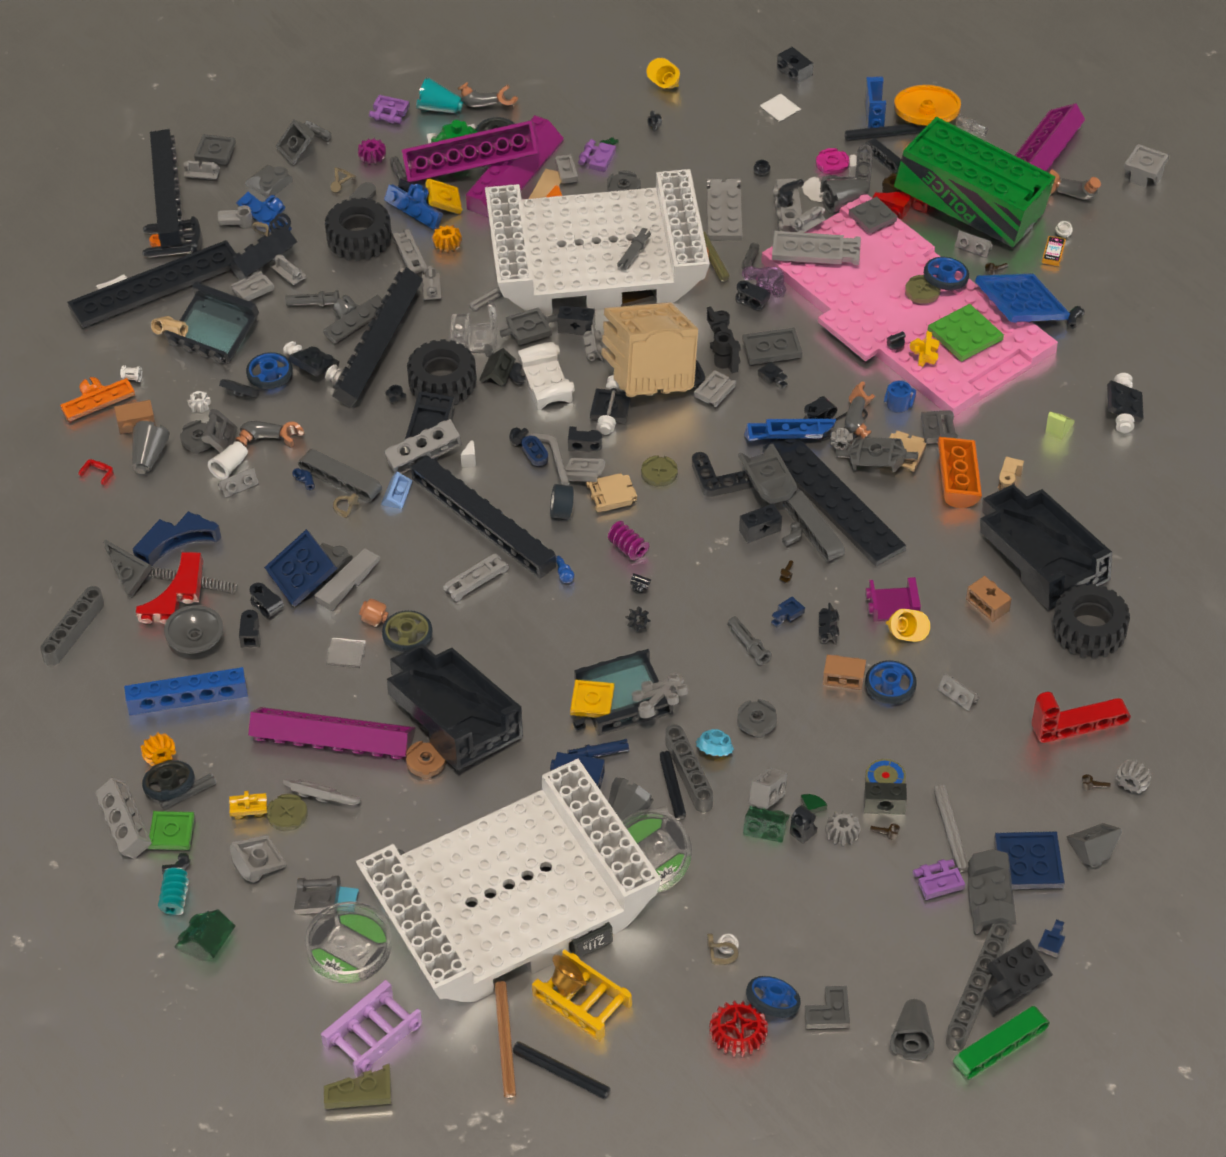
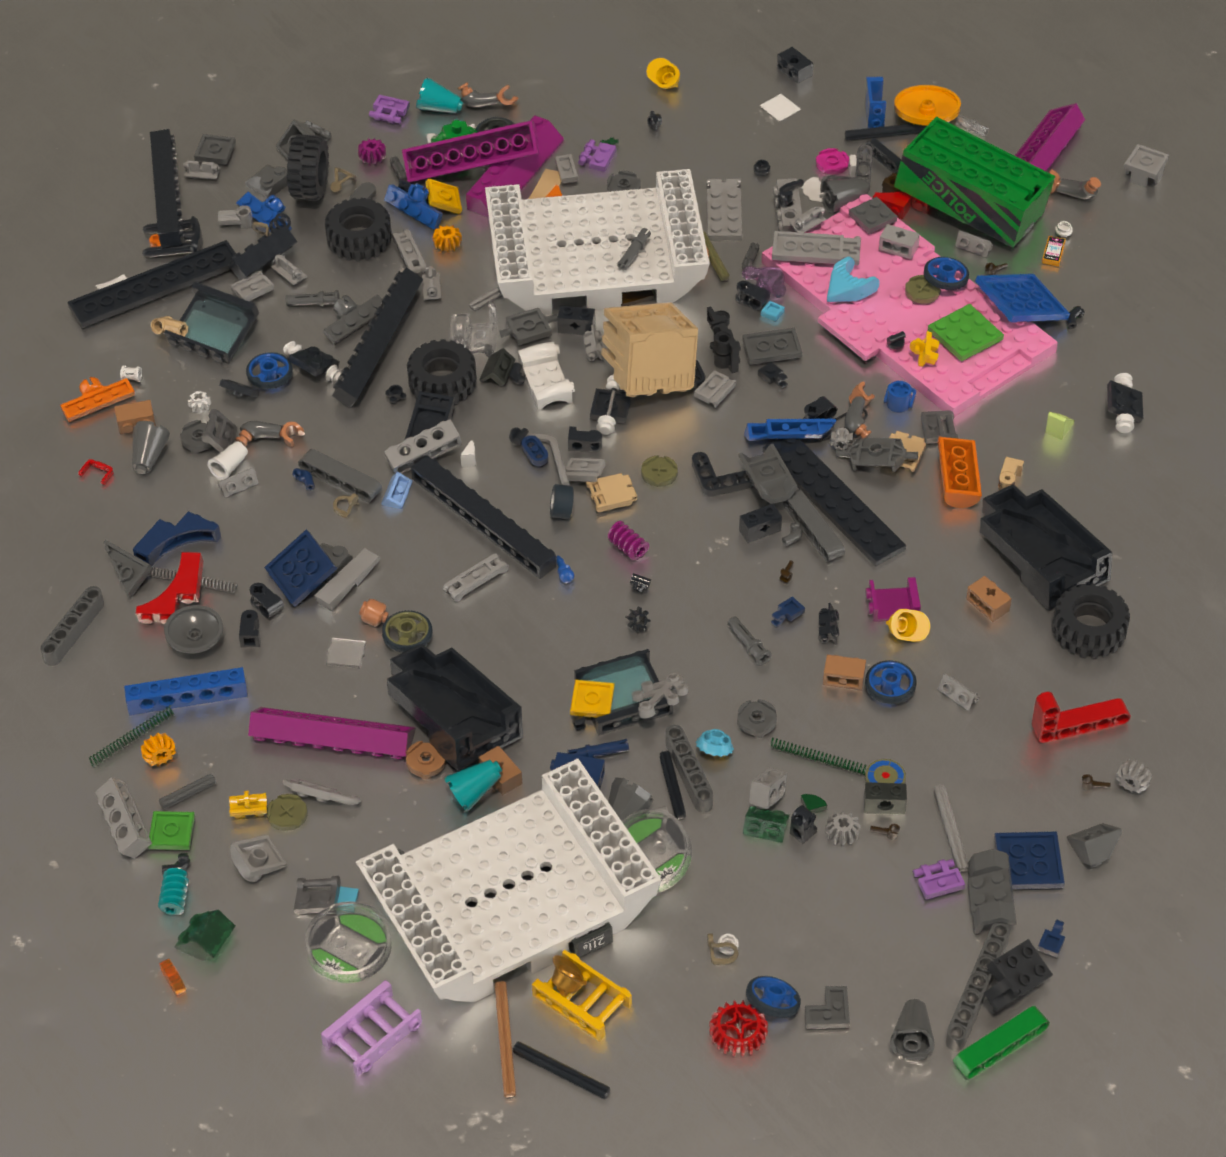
wheel [142,760,195,801] -> none
olive wing [324,1063,391,1109] -> none
none -> dark green piece [89,705,175,767]
none -> clear orange beam [159,958,186,996]
none -> black tyre [287,134,329,201]
none -> teal cone [444,760,503,812]
none -> medium nougat brick [479,746,522,796]
none -> medium azure tile [761,301,785,322]
none -> dark green piece [771,738,866,776]
none -> medium azure animal [827,256,879,302]
none -> light grey brick [879,224,920,259]

